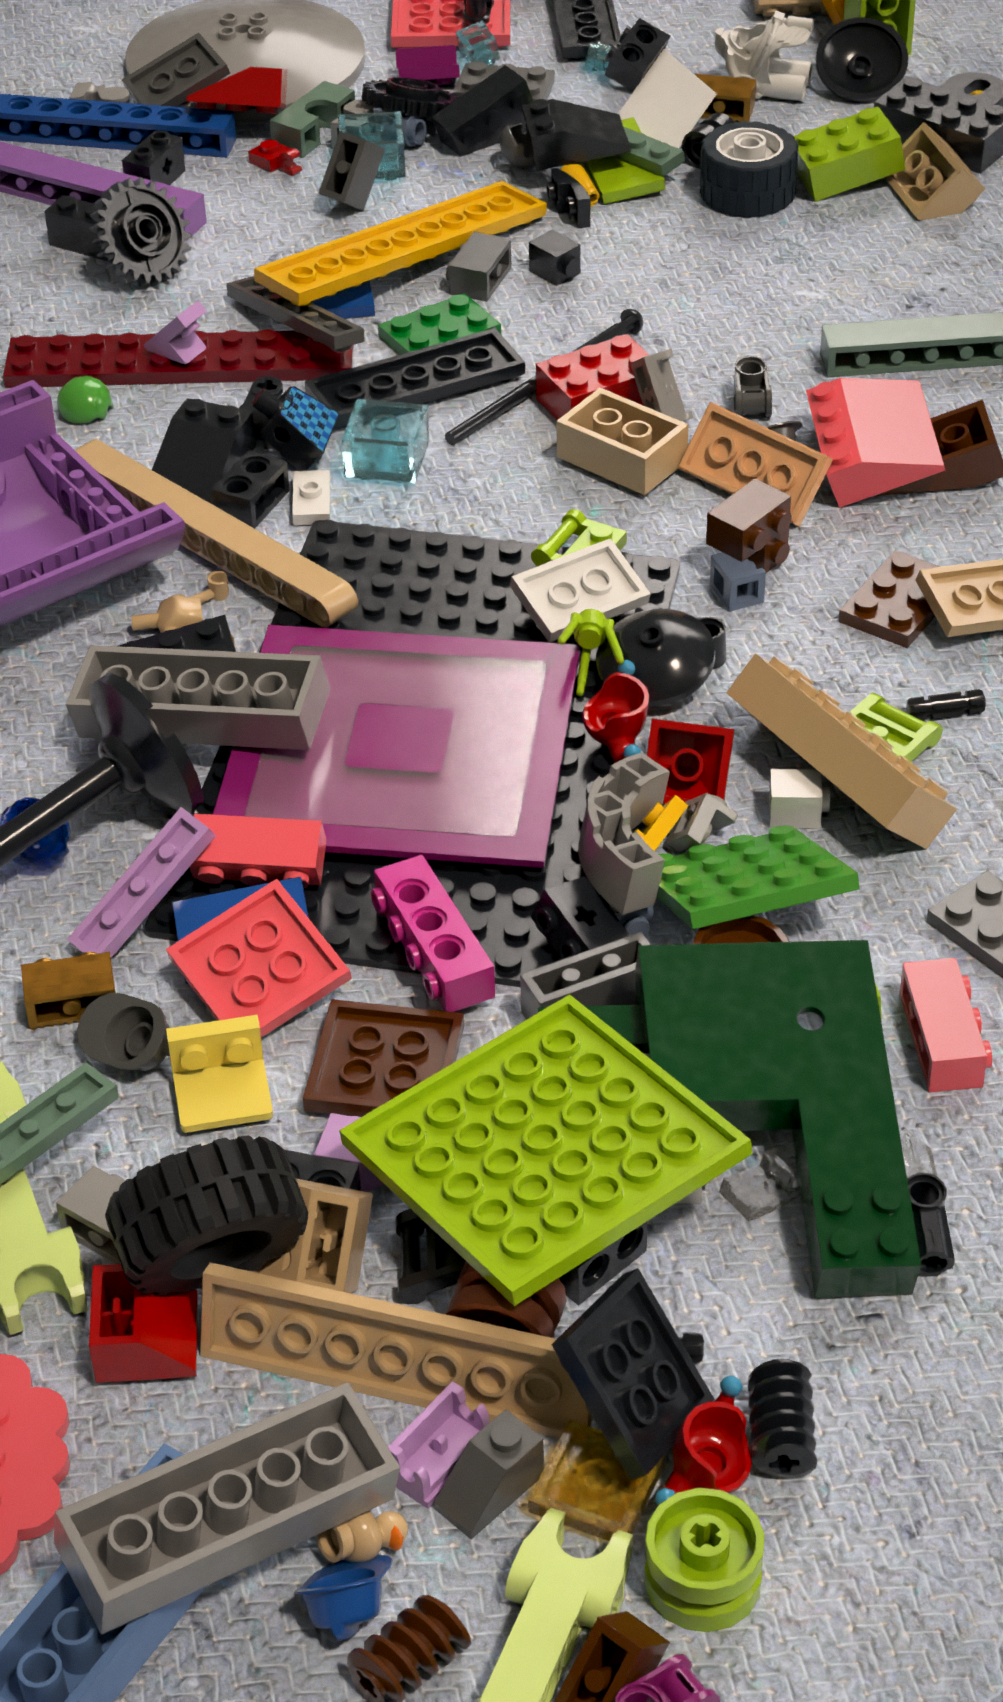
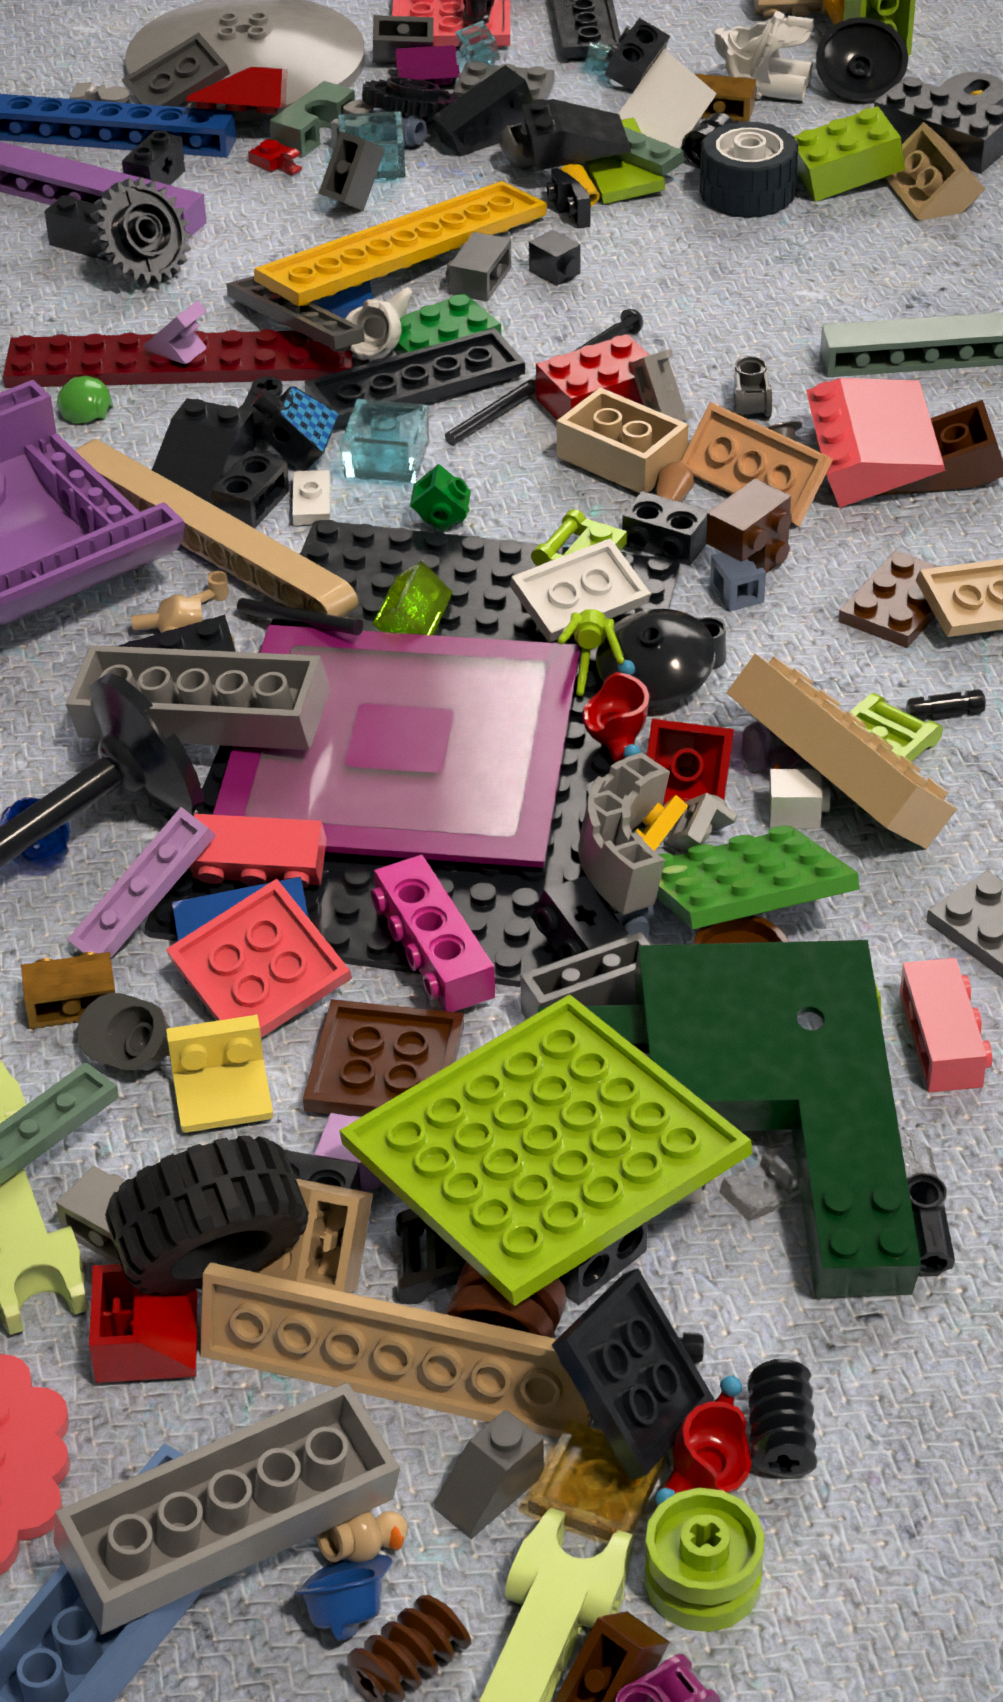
lavender hinge [388,1381,489,1509] -> none
none -> black bar [237,598,363,635]
none -> white hair [345,287,412,360]
none -> dark grey brick [373,15,434,63]
none -> clear neon green brick [373,560,453,635]
none -> green brick [410,464,471,533]
none -> black brick [622,491,709,566]
none -> medium nougat cone [656,462,694,502]
none -> animal [731,721,797,774]

